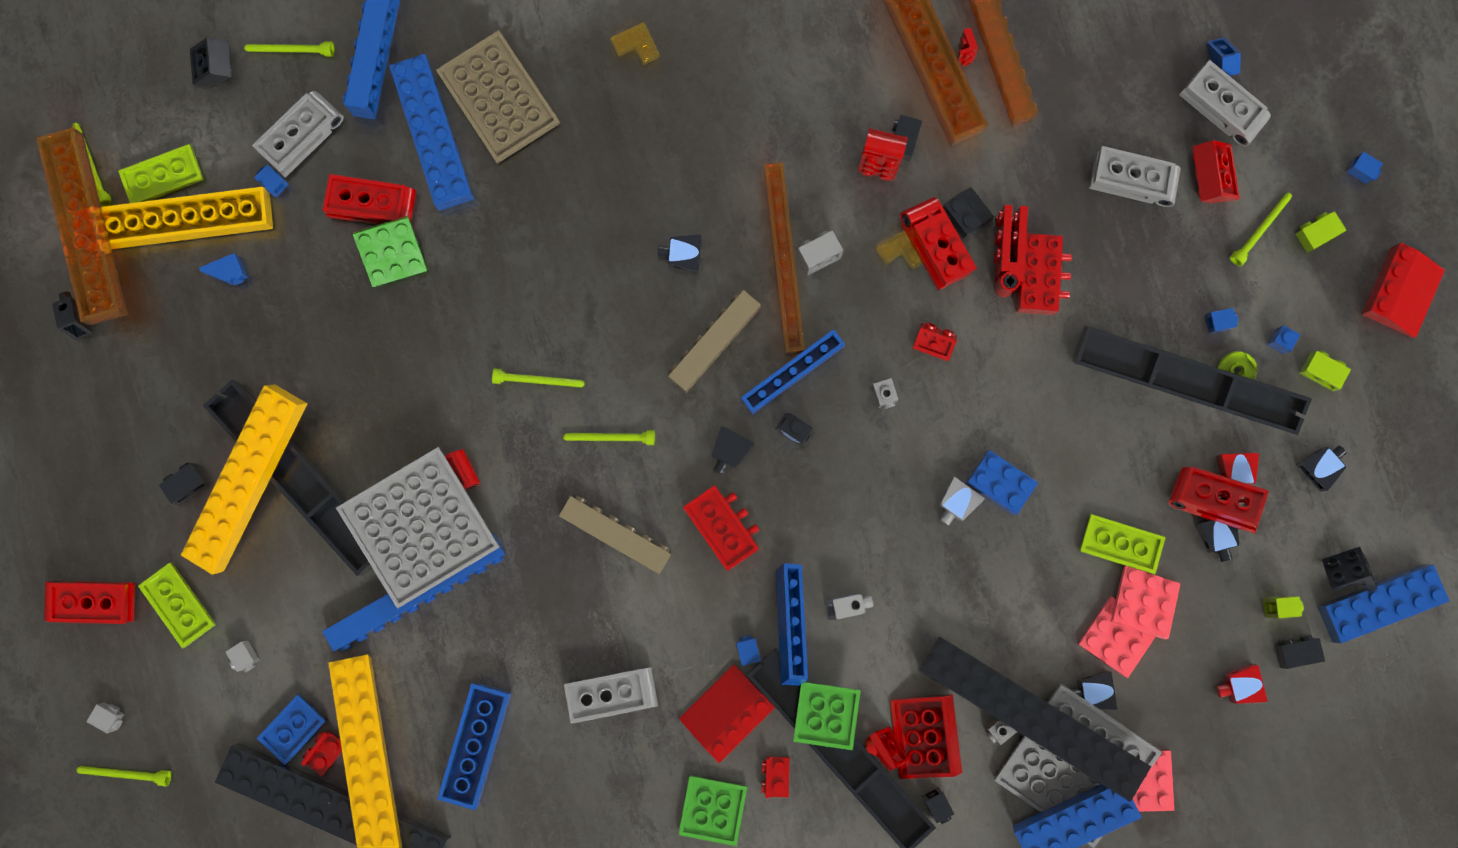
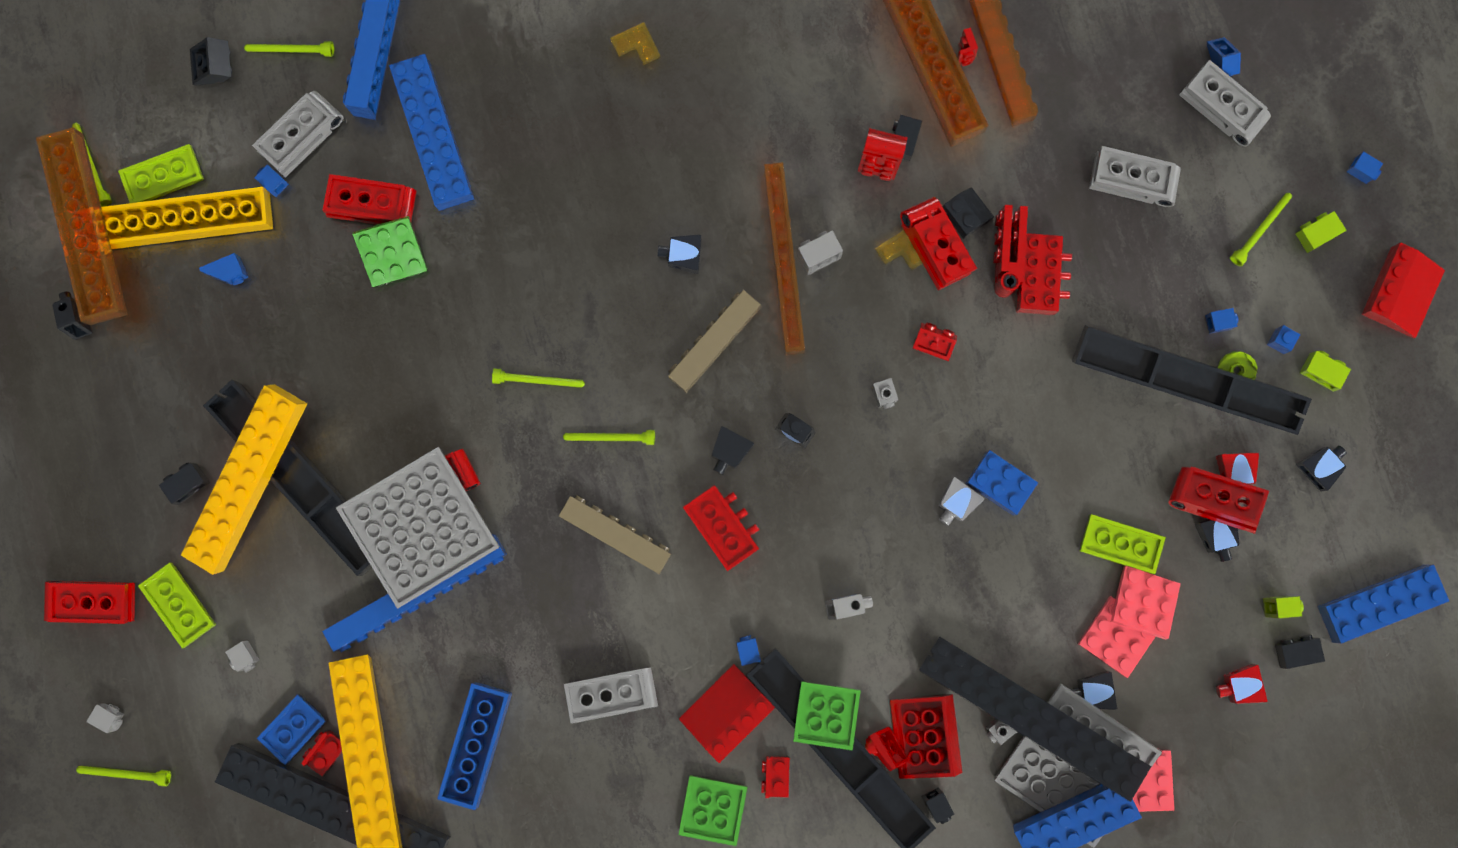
dark tan plate [436,30,560,164] -> none
blue brick [741,329,845,415] -> none
blue brick [776,563,808,685] -> none
red slope [1192,140,1240,203] -> none
black bracket [1322,546,1378,591] -> none

